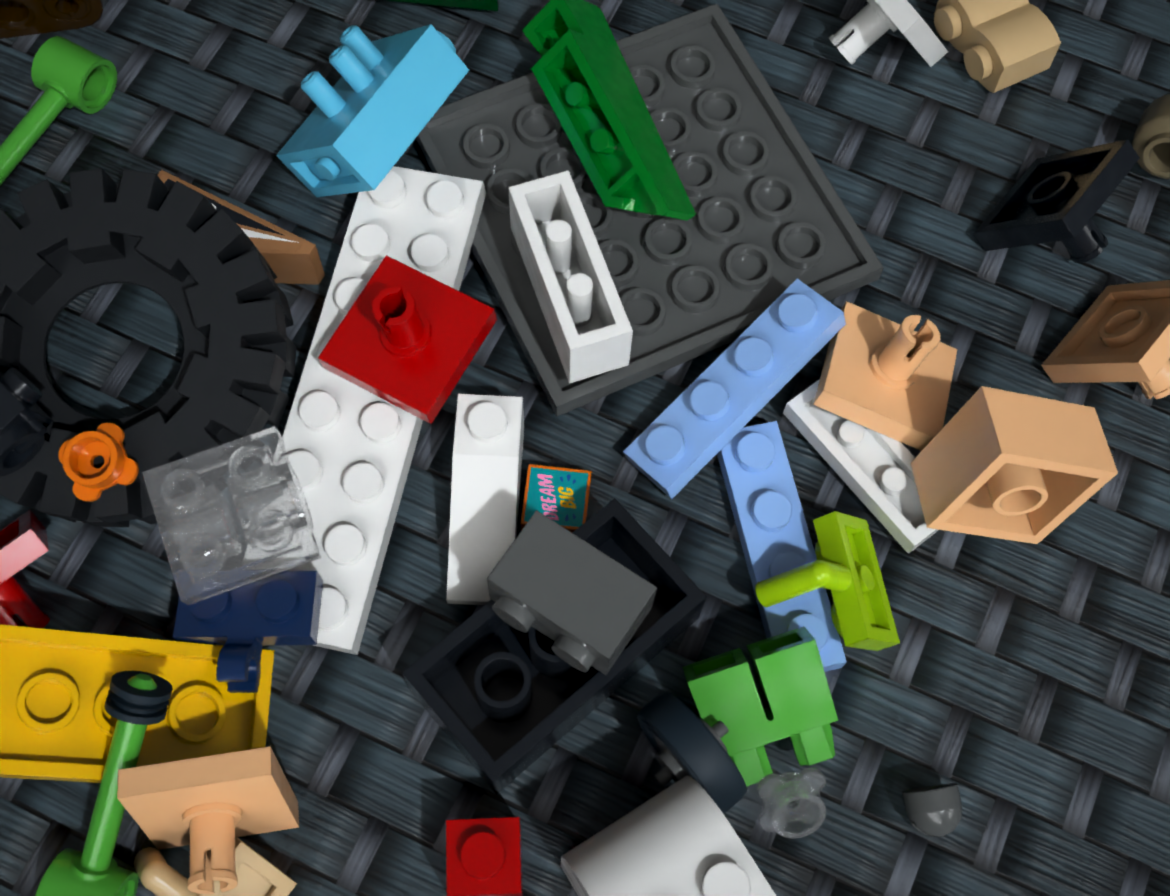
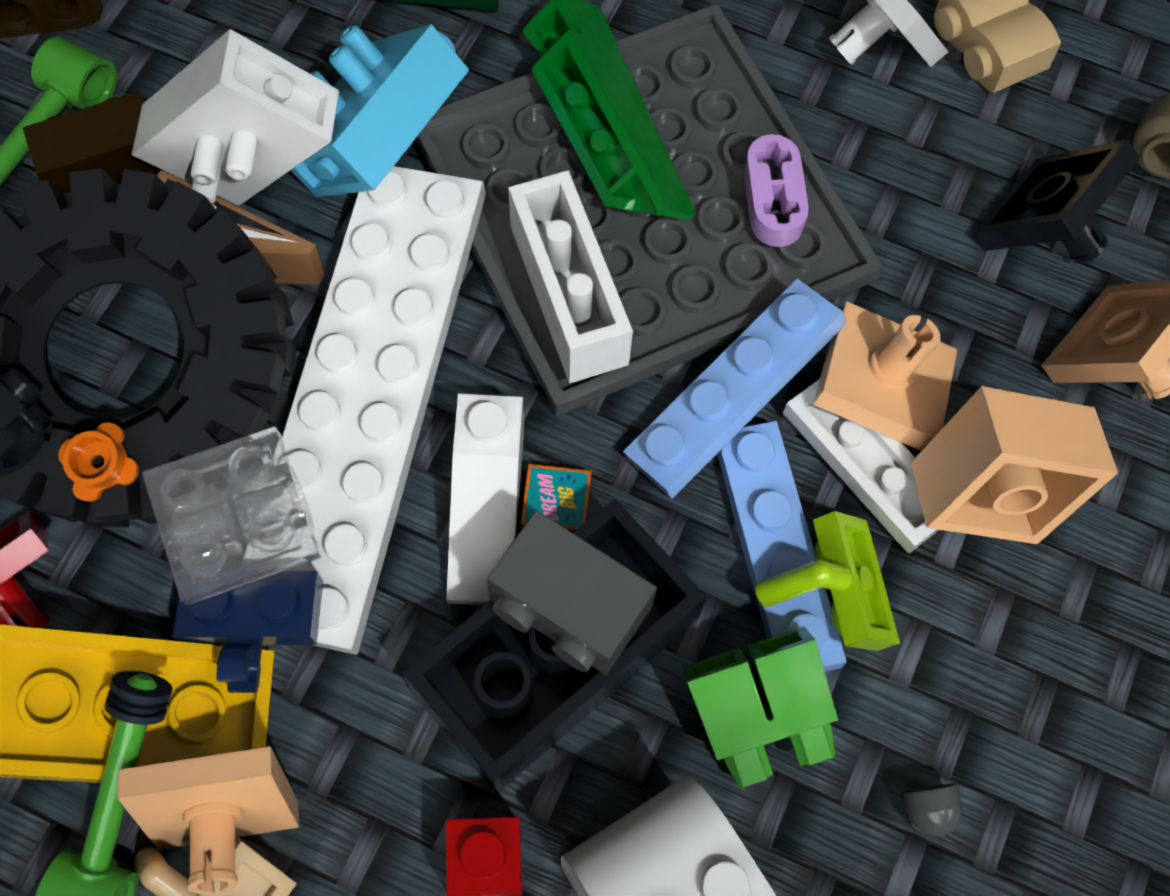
red tile [318,255,497,424] -> none
black wheel [637,692,747,813] -> none
clear plate [757,767,826,839] -> none
none -> dark brown brick [22,91,166,194]
none -> white piece [132,29,339,206]
none -> lavender beam [744,134,809,247]

